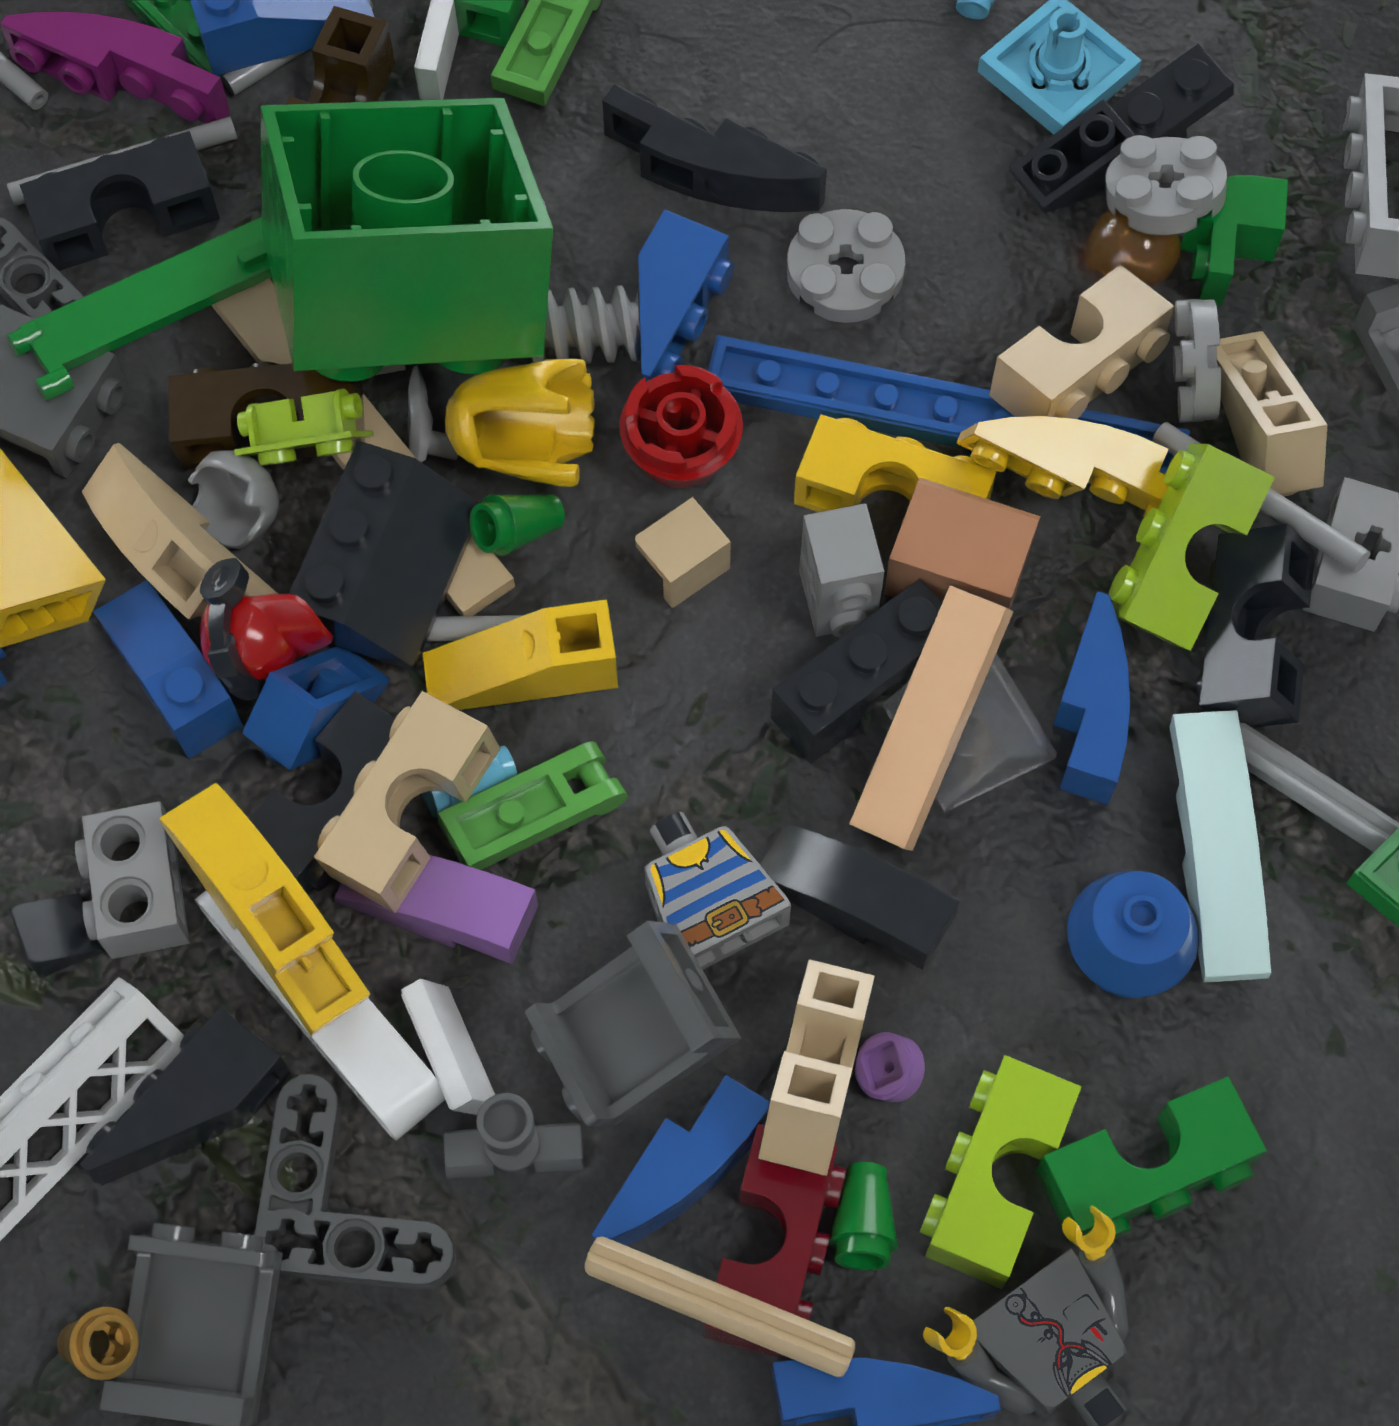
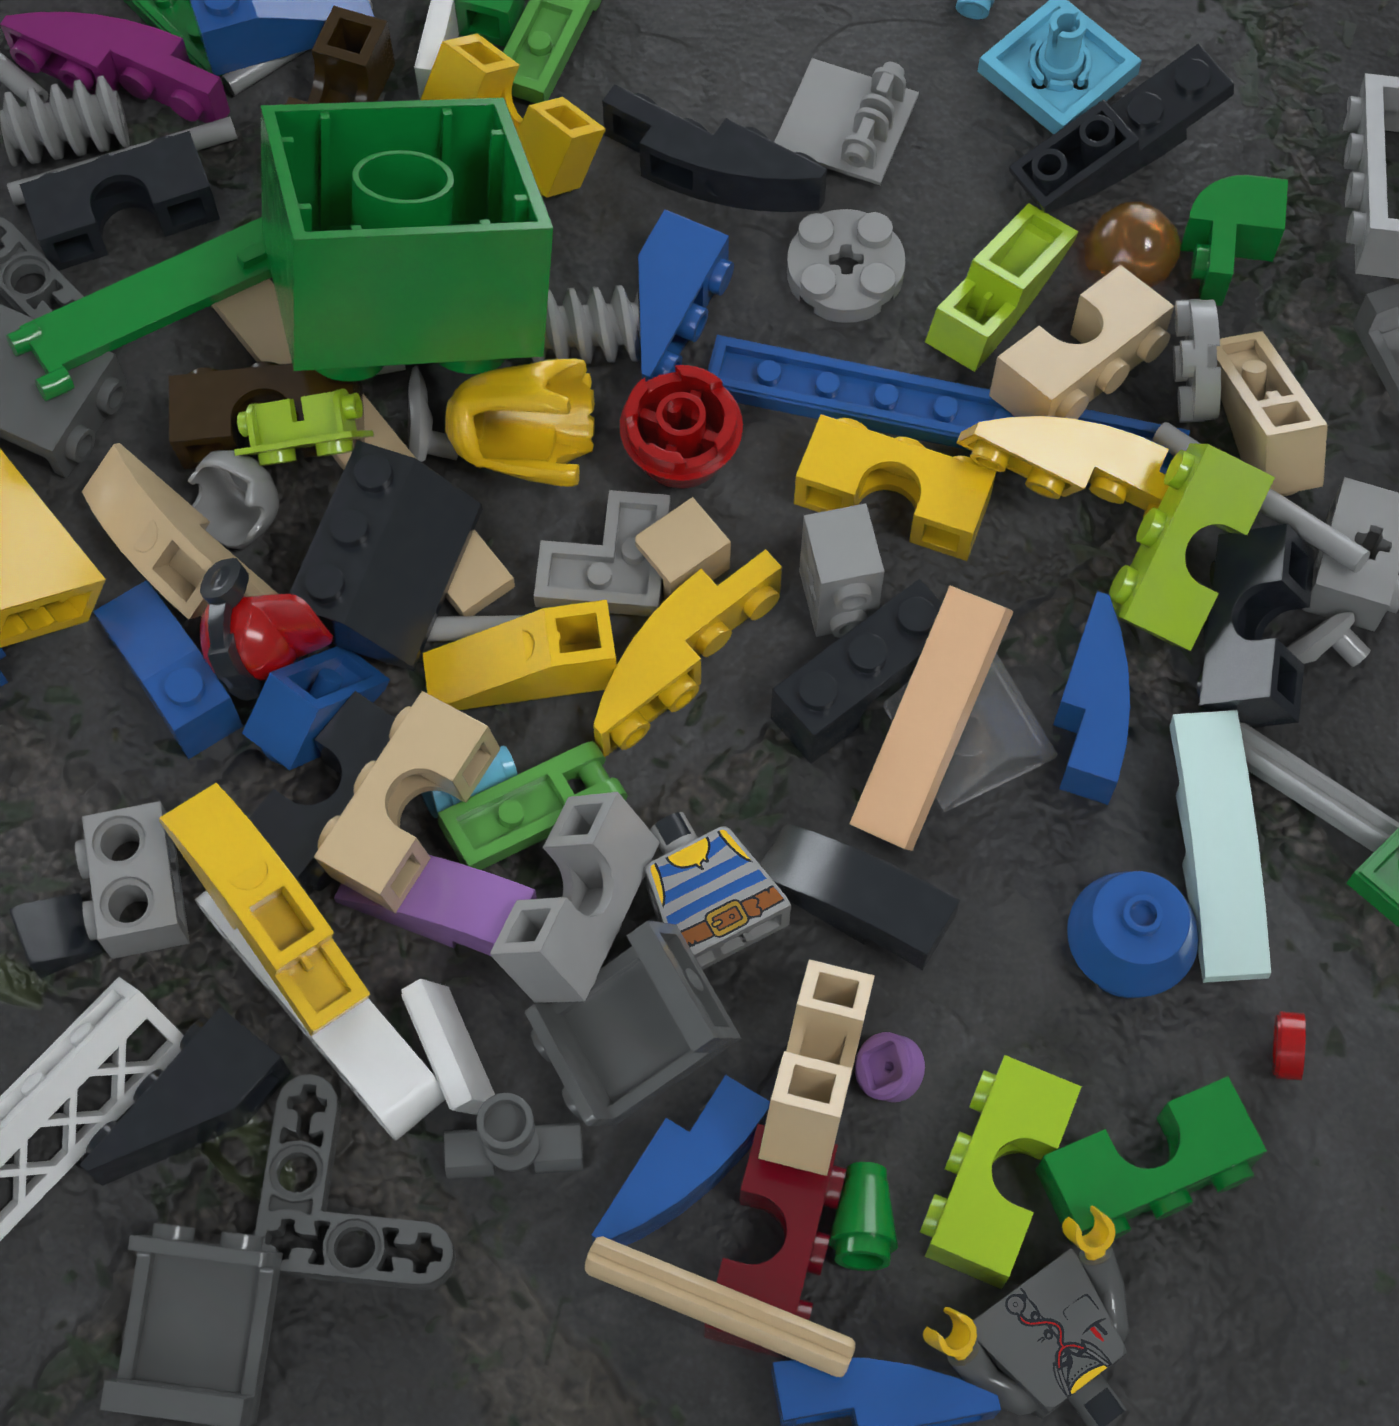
pearl gold cone [57,1307,139,1380] -> none
green cone [470,494,565,556] -> none
nougat slope [884,478,1041,610] -> none
light grey plate [1106,135,1227,235] -> none
none -> light grey piece [0,76,130,167]
none -> yellow arch [420,34,606,198]
none -> light grey arch [490,792,660,1003]
none -> light grey plate [534,490,671,616]
none -> yellow slope [593,549,782,757]
none -> light grey hinge [774,58,919,185]
none -> lime slope [925,203,1079,372]
none -> red tile [1272,1011,1306,1081]
none -> light grey bar [1286,612,1371,667]

